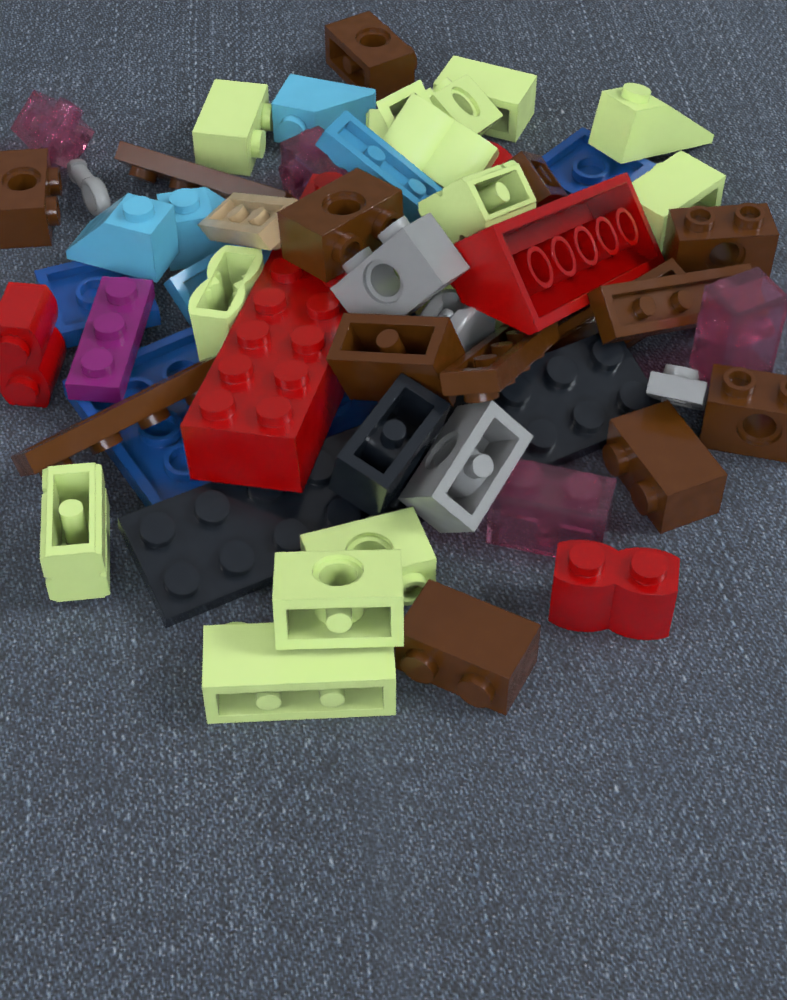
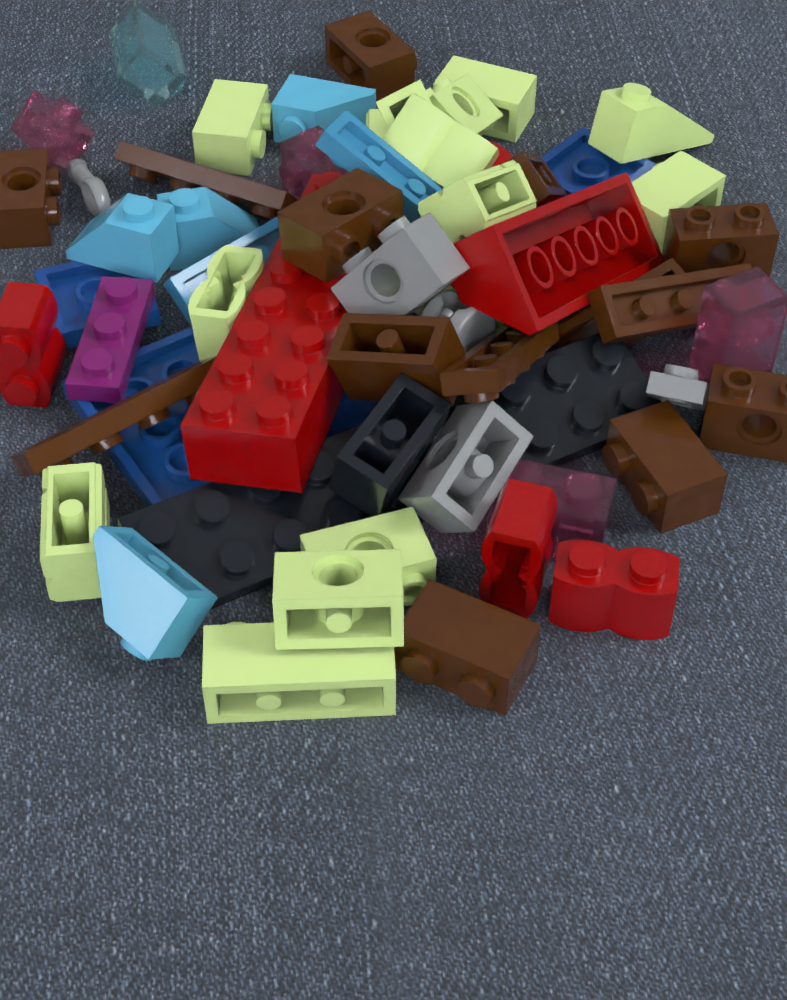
tan plate [198,192,298,251] -> none
none -> medium azure slope [93,526,218,661]
none -> clear light blue brick [109,0,187,107]
none -> red brick [479,478,558,619]

